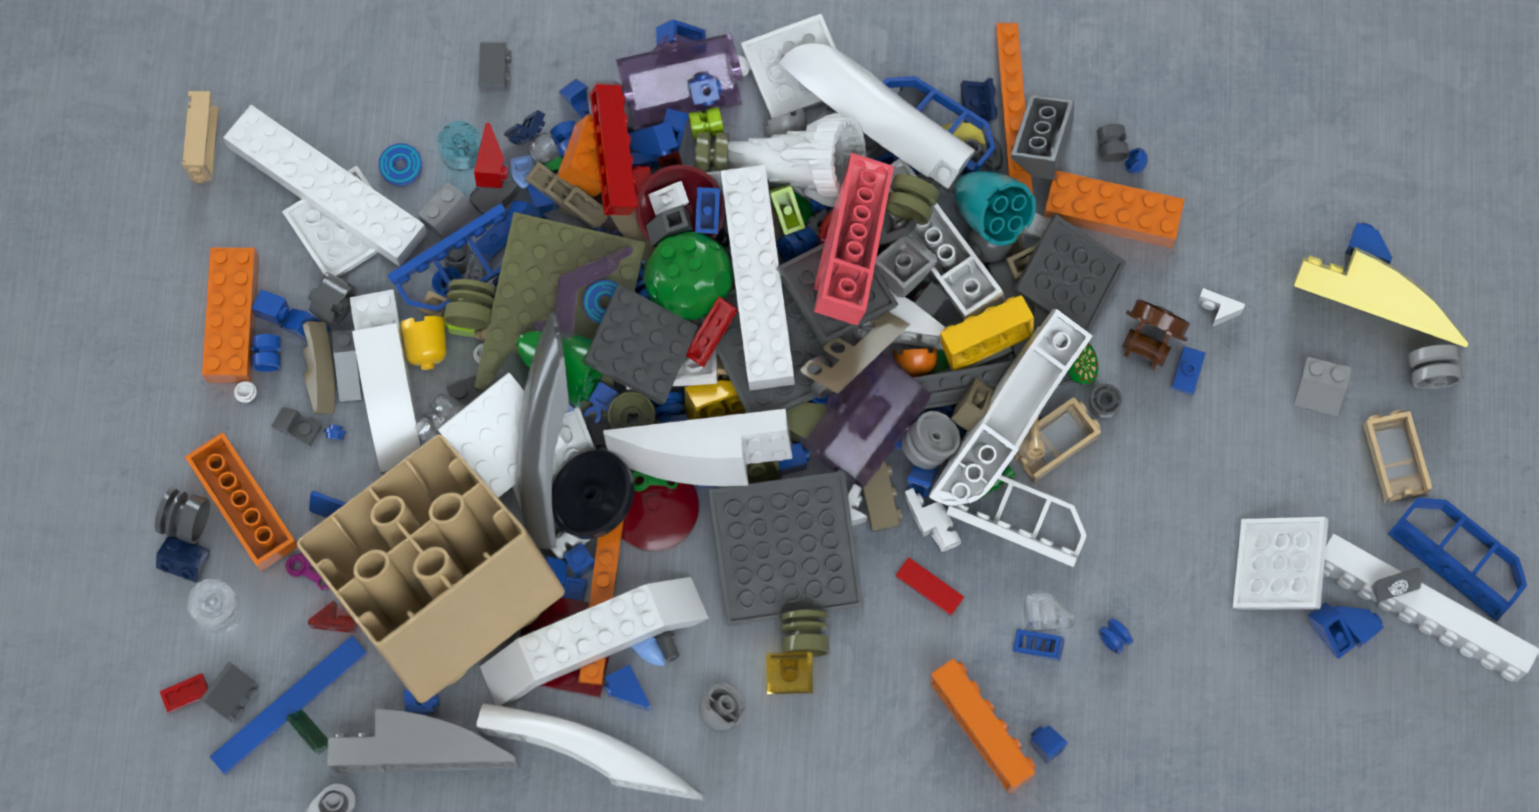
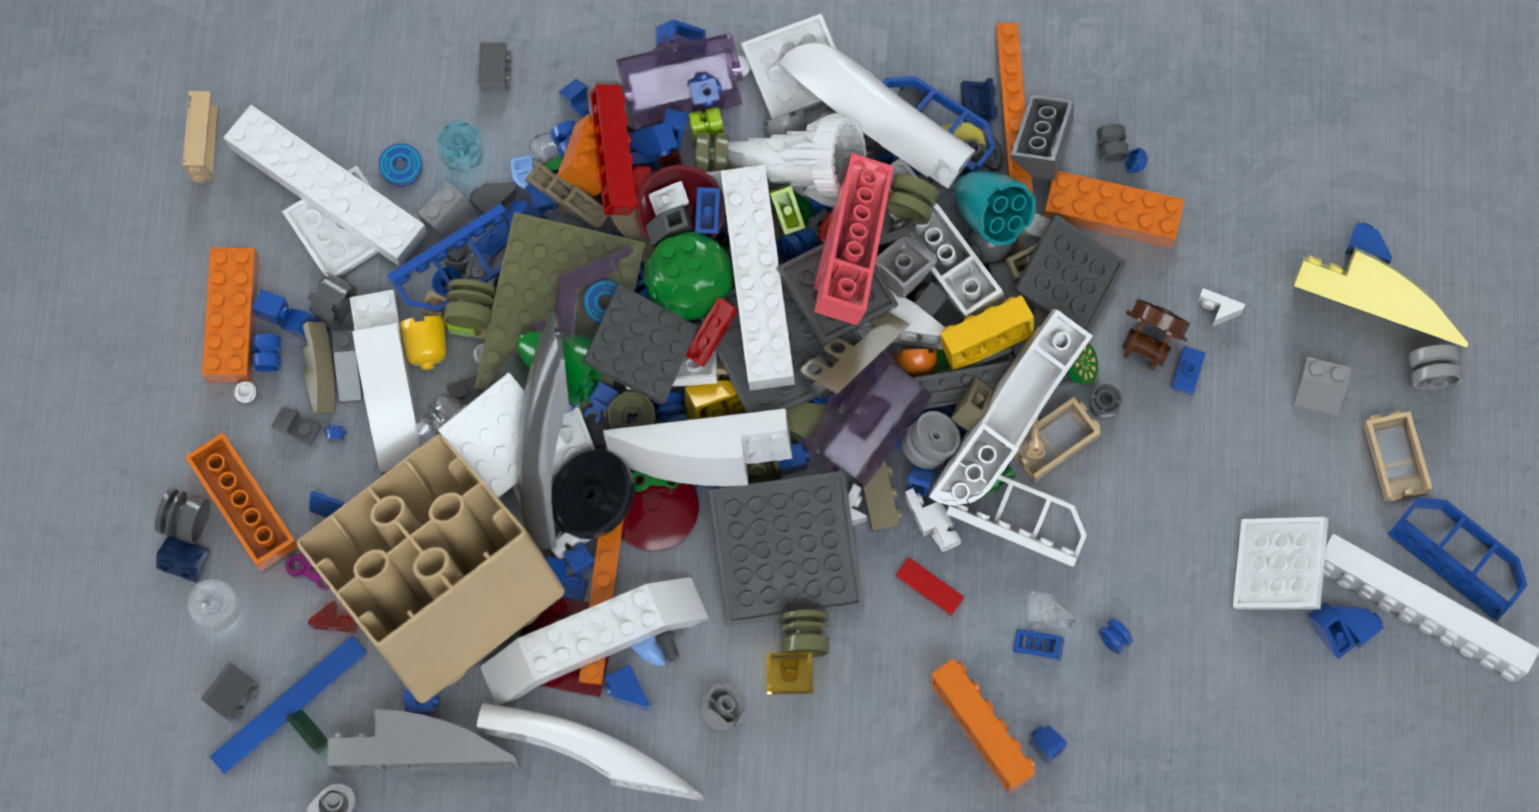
red plate [159,673,209,713] -> none
red slope [474,123,509,188] -> none
dark blue bracket [504,110,545,145] -> none
dark grey slope [1372,567,1421,602] -> none

